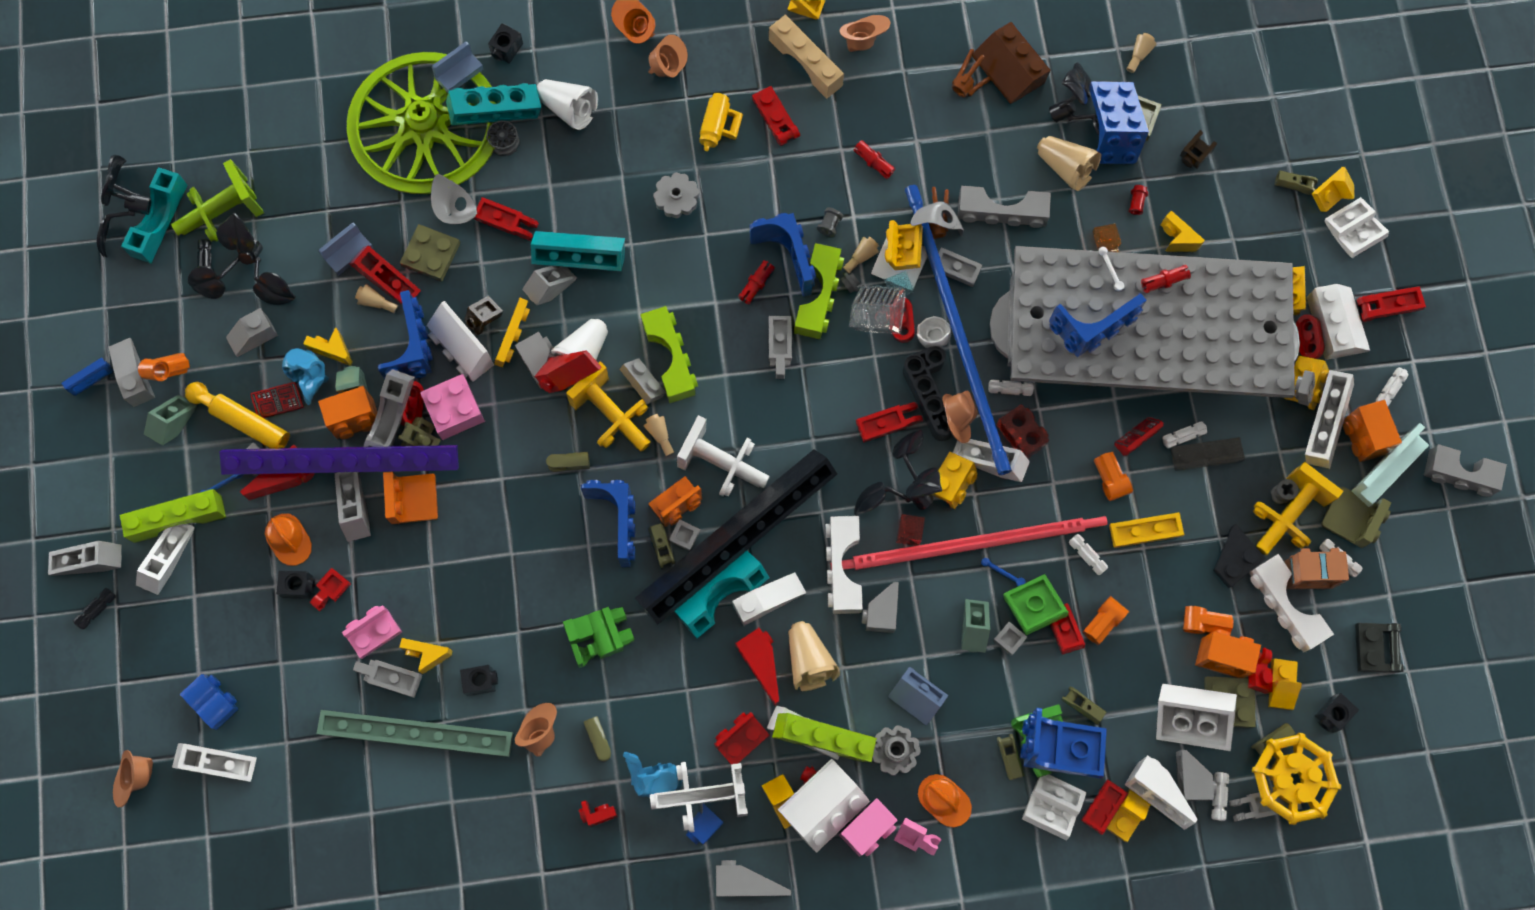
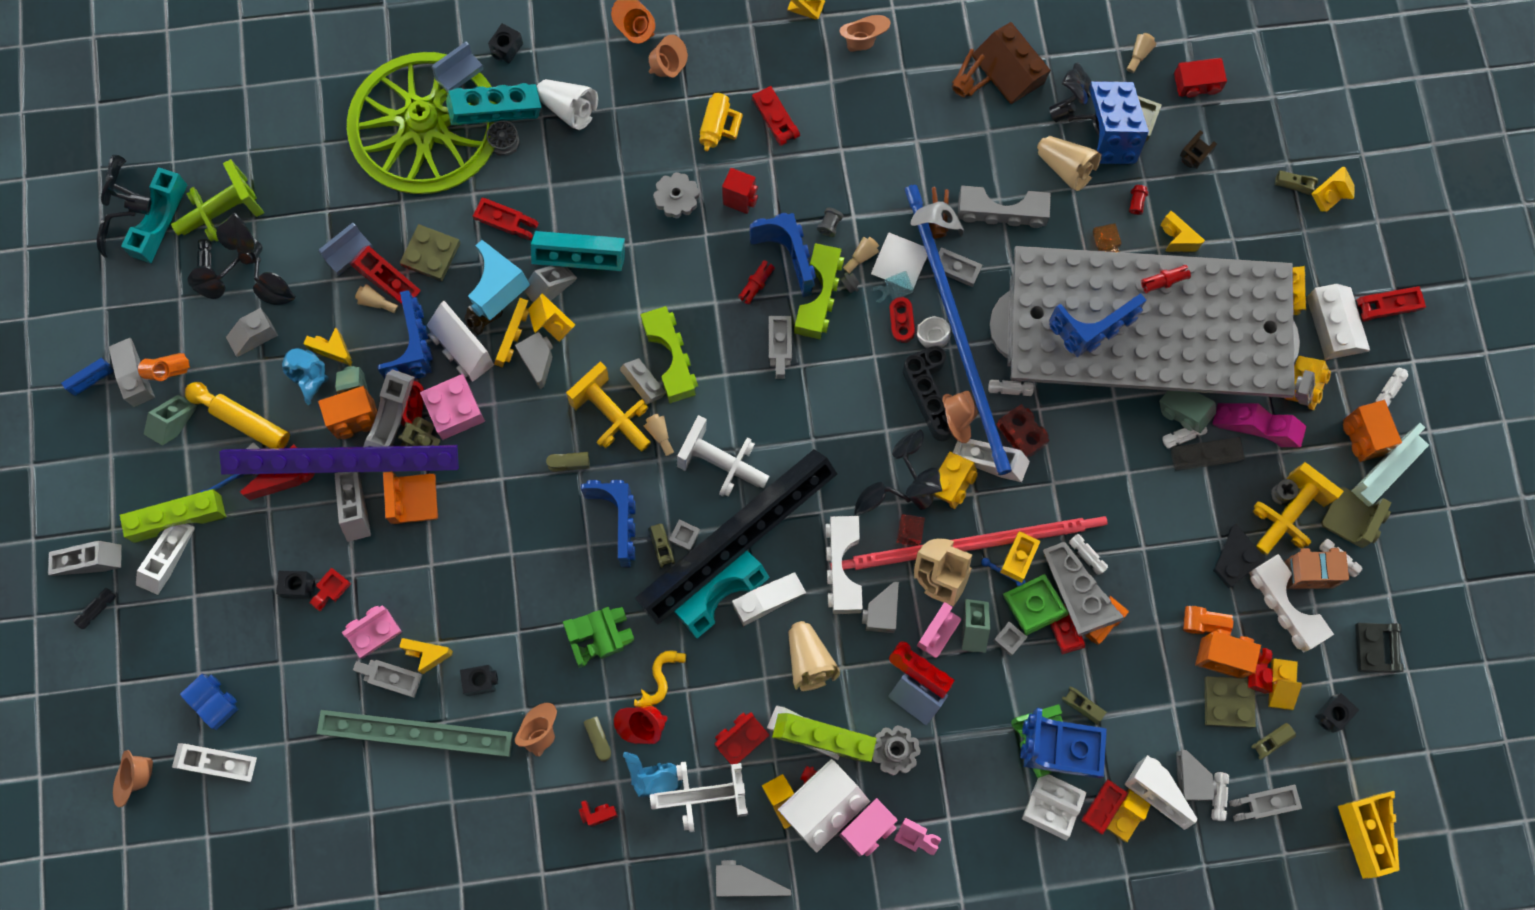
slope [250,382,304,418] -> none
orange piece [265,514,312,566] -> none
light grey piece [431,174,477,224] -> none
red slope [534,350,601,393] -> none
white cone [549,319,608,360] -> none
orange bracket [648,476,702,527] -> none
blue window [686,803,723,845] -> none
red slope [735,627,779,706] -> none
tan arch [769,14,844,99] -> none
clear slope [849,285,906,334] -> none
red pin [853,140,896,179] -> none
red hinge [856,402,923,443] -> none
yellow bracket [885,220,923,270] -> none
orange piece [918,774,972,827] -> none
olive bar [997,734,1025,780] -> none
orange piece [1094,452,1133,501] -> none
white hinge [1099,247,1124,291] -> none
yellow plate [1109,512,1185,548] -> none
red slope [1114,417,1164,456] -> none
white slope [1156,684,1237,751] -> none
yellow plate [1252,733,1341,825] -> none
red plate [1296,314,1325,359] -> none
white brick [1305,370,1354,469] -> none
white slope [1325,197,1389,258] -> none
light grey arch [1424,444,1507,497] -> none
none -> medium azure arch [468,240,530,320]
none -> yellow slope [528,293,575,342]
none -> red piece [614,705,668,744]
none -> yellow animal [634,650,686,708]
none -> red brick [722,168,758,214]
none -> red plate [889,641,955,699]
none -> tan brick [914,539,972,607]
none -> bright pink bracket [917,602,961,658]
none -> yellow slope [1000,531,1040,583]
none -> light grey wing [1043,542,1124,637]
none -> sand green brick [1159,390,1216,433]
none -> red brick [1174,58,1227,97]
none -> dark pink arch [1213,403,1306,447]
none -> yellow wedge [1337,791,1399,879]

